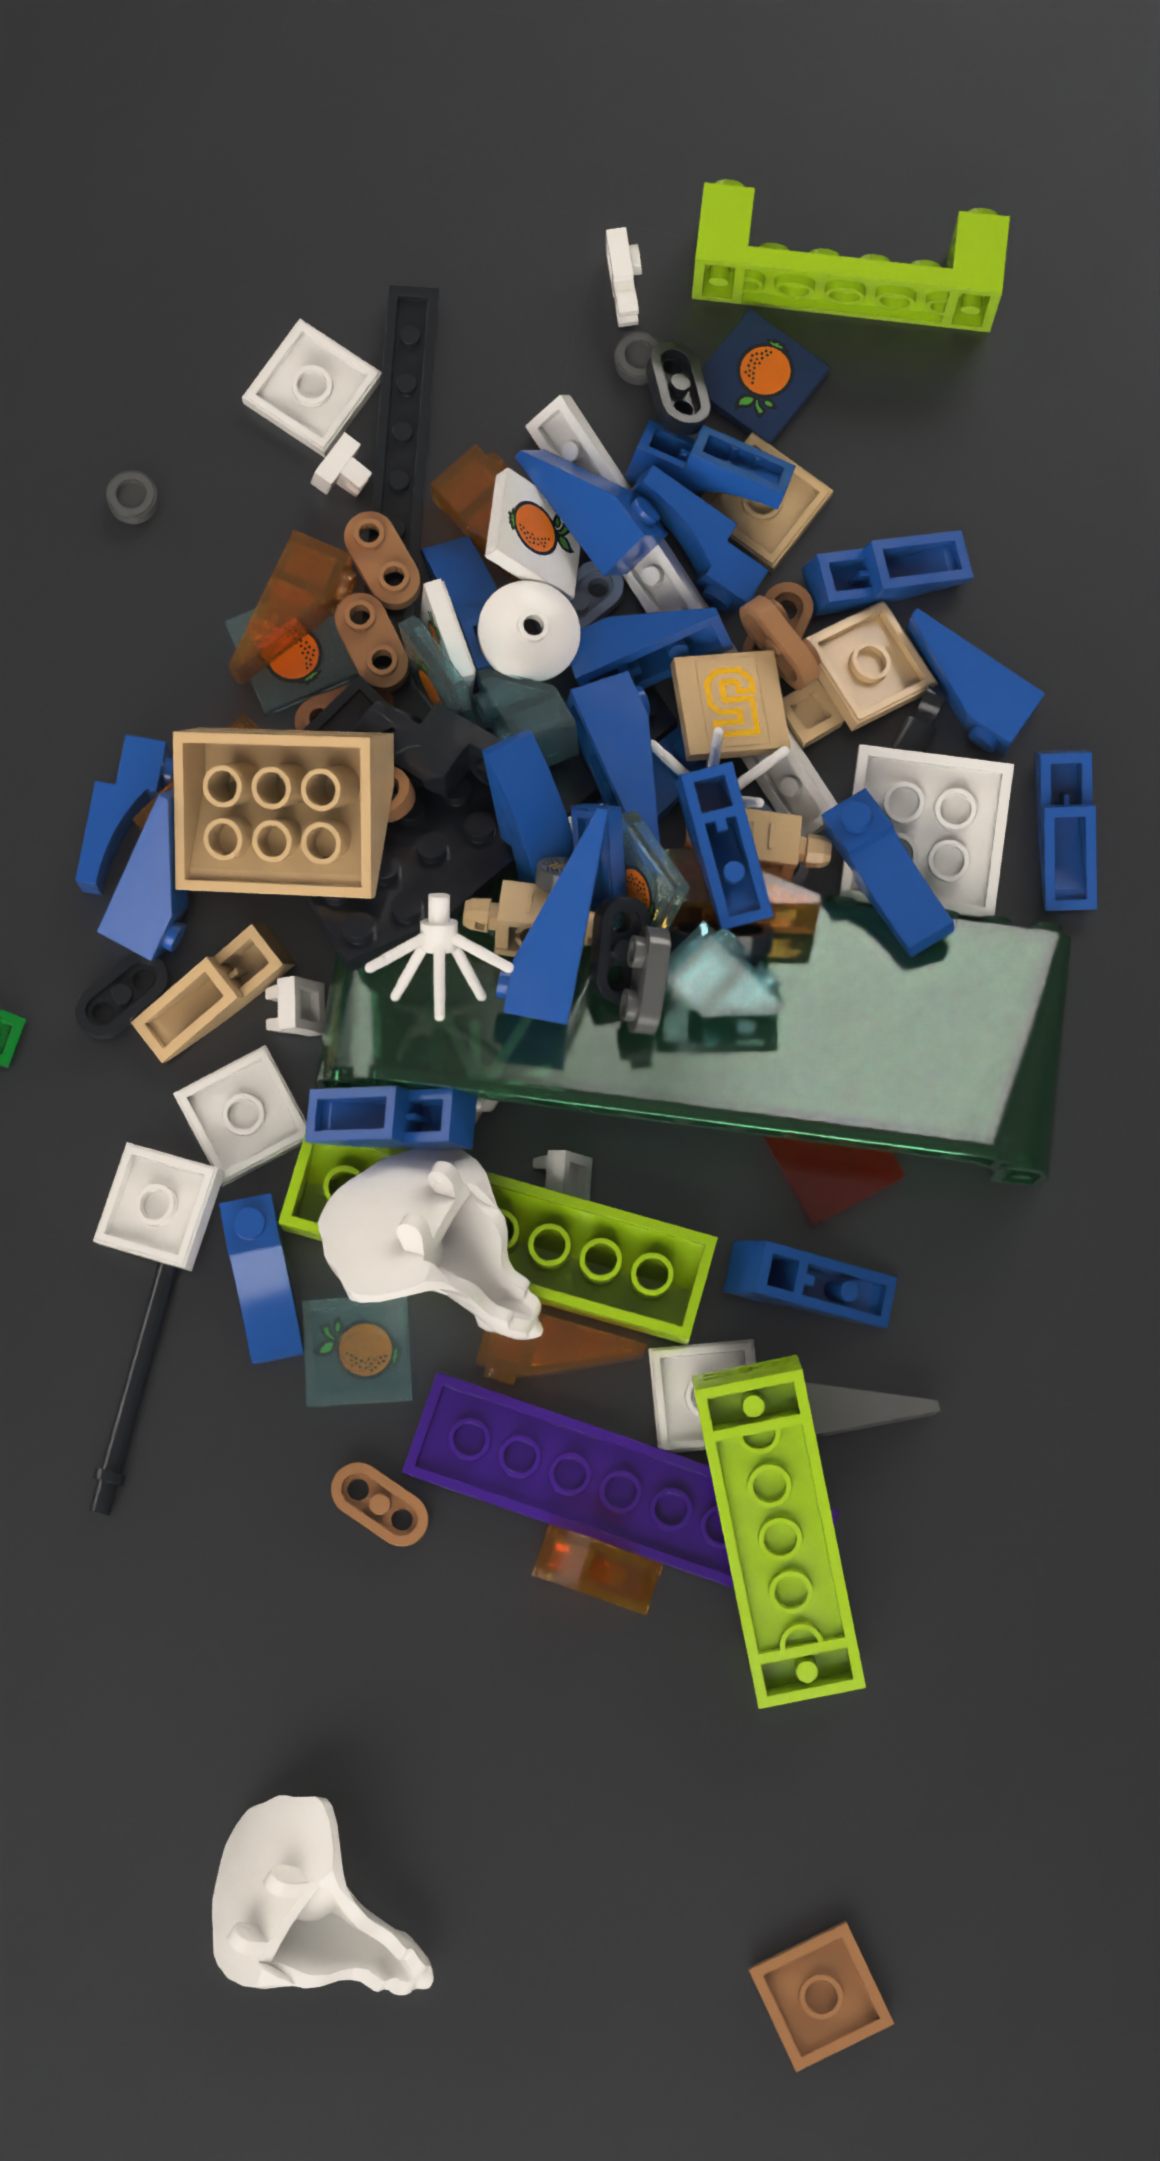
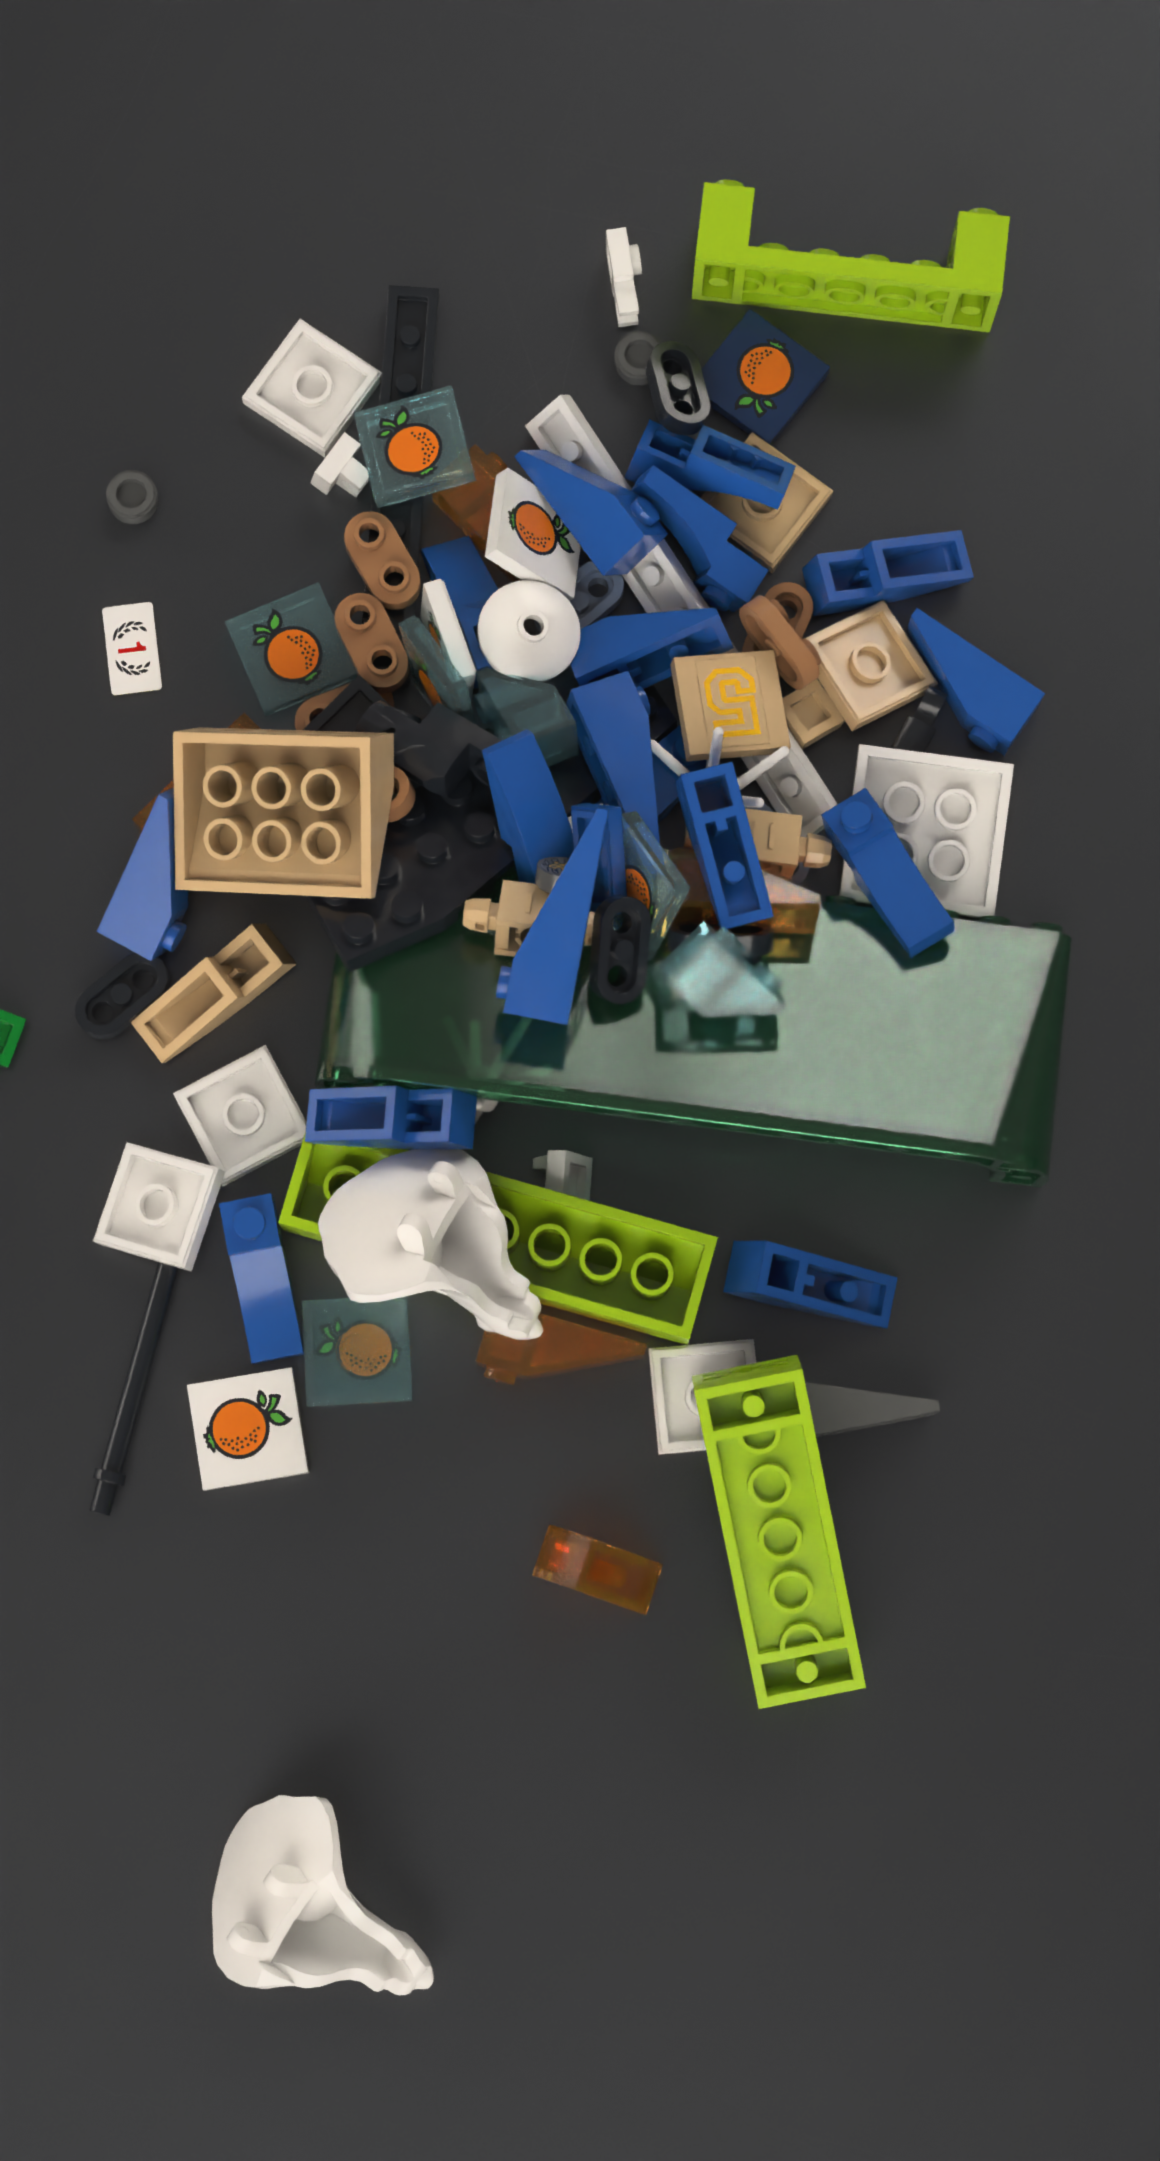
blue slope [75,734,174,895] -> none
clear orange slope [228,530,357,685] -> none
white tile [265,976,326,1037] -> none
medium nougat plate [331,1462,429,1547] -> none
white plant [365,893,514,1022] -> none
dark purple plate [401,1372,840,1588] -> none
dark grey plate [619,926,671,1035] -> none
medium nougat plate [748,1921,894,2072] -> none
clear red tile [762,1085,905,1228] -> none
blue slope [1034,749,1097,911] -> none
none -> white sticker [102,602,162,695]
none -> white tile [187,1367,309,1491]
none -> clear light blue tile [354,385,476,508]

